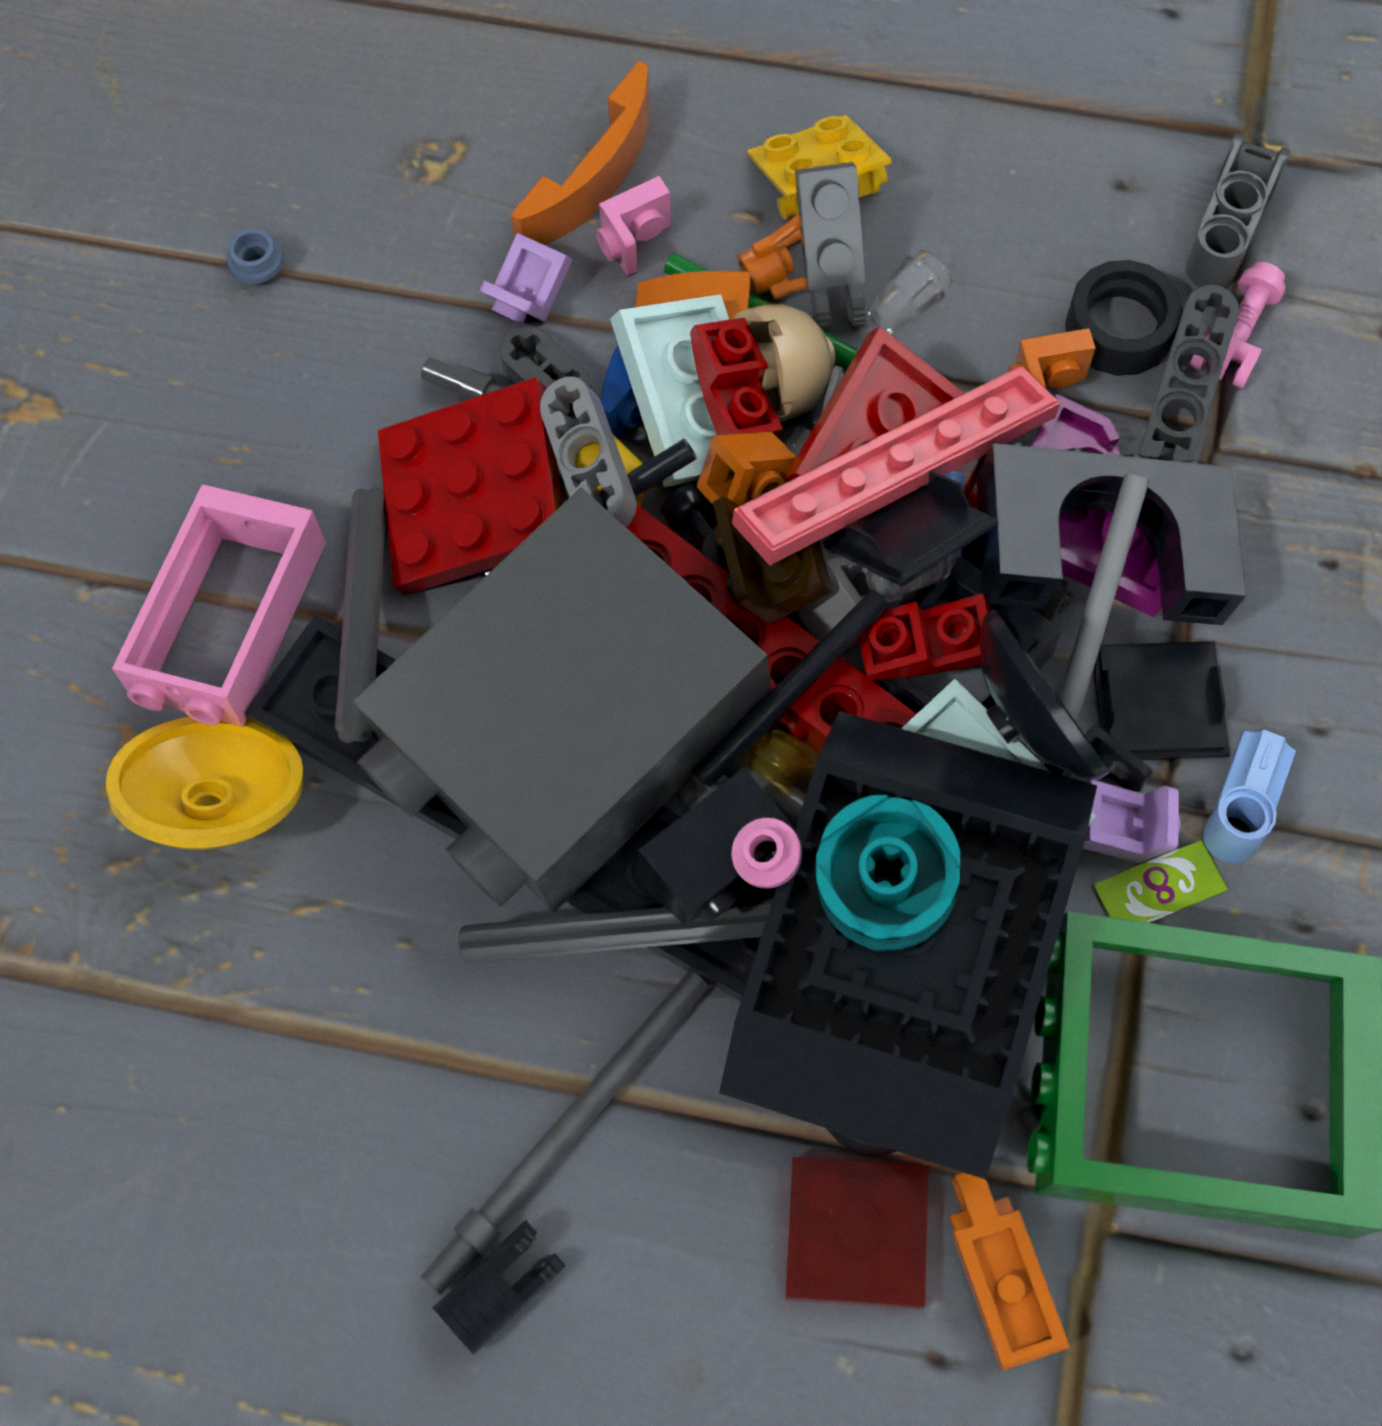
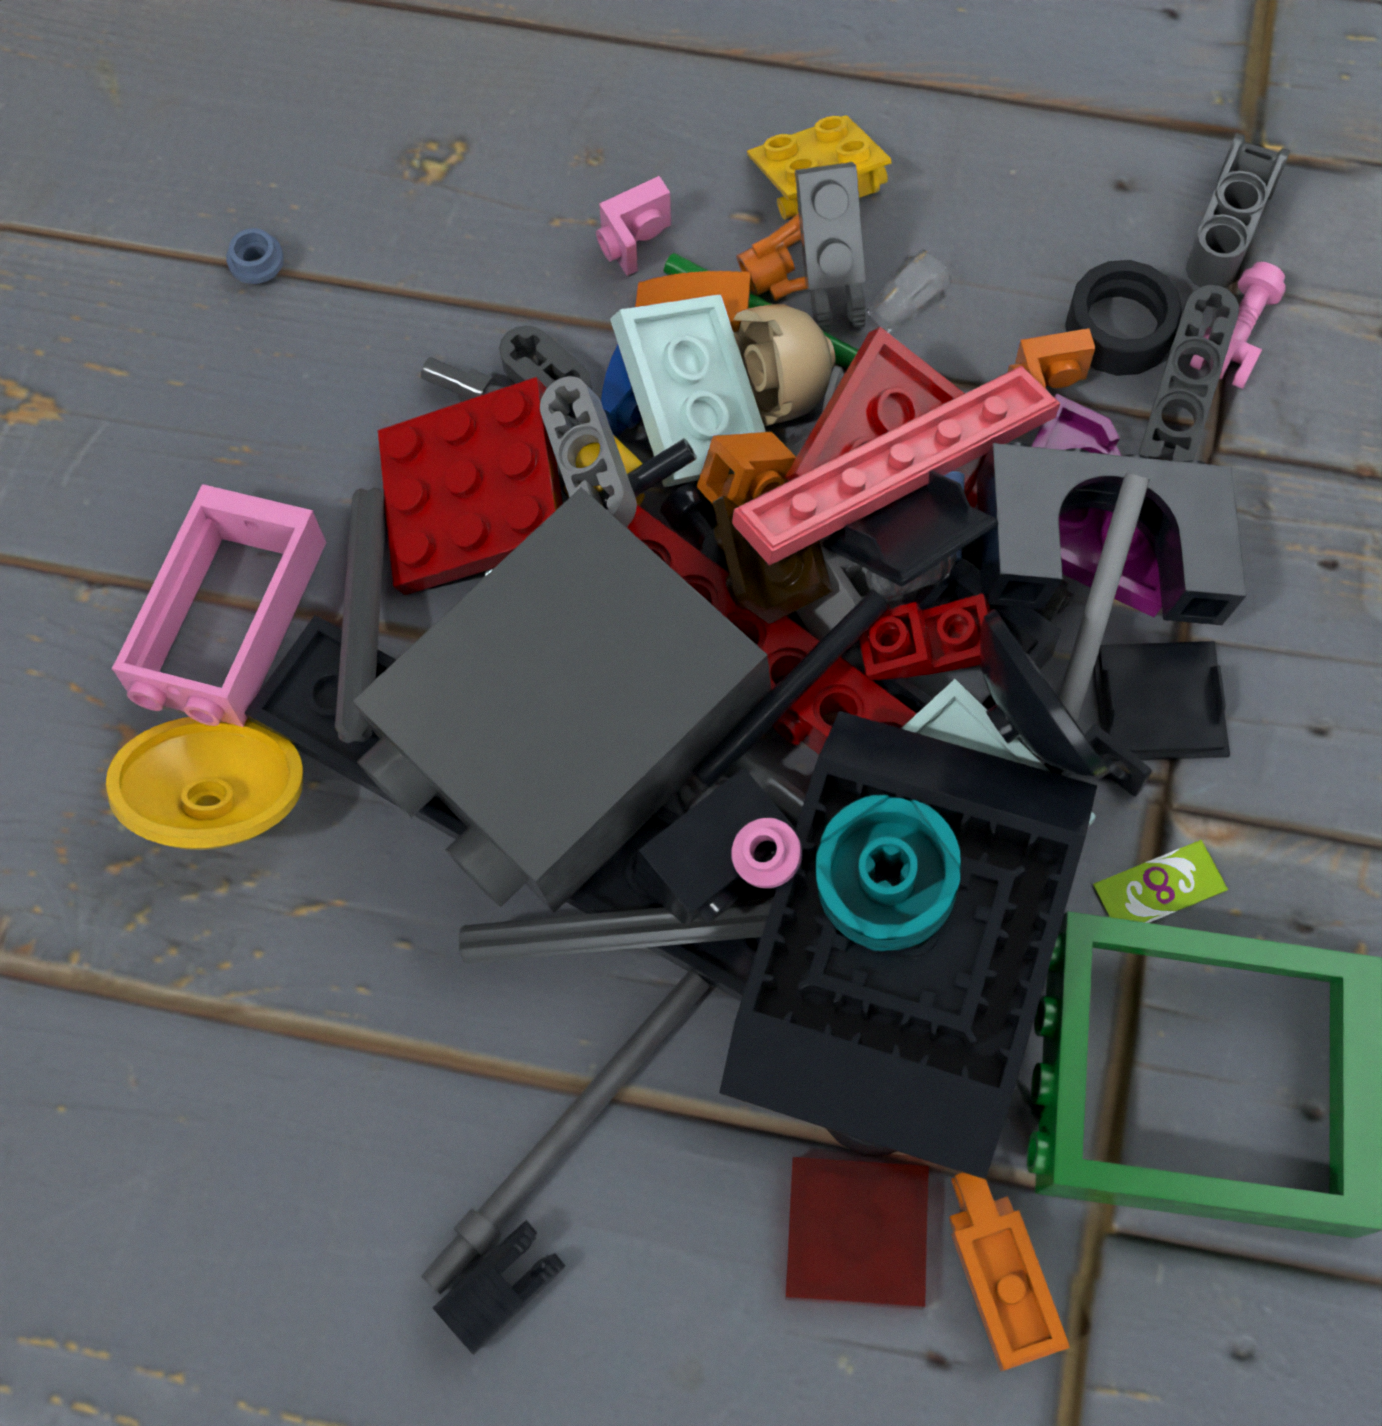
lavender bracket [479,233,573,324] -> none
orange slope [510,61,650,245] -> none
red slope [690,317,783,437] -> none
clear yellow plate [750,730,812,786] -> none
lavender bracket [1083,779,1181,863] -> none
light blue piece [1203,730,1296,864] -> none

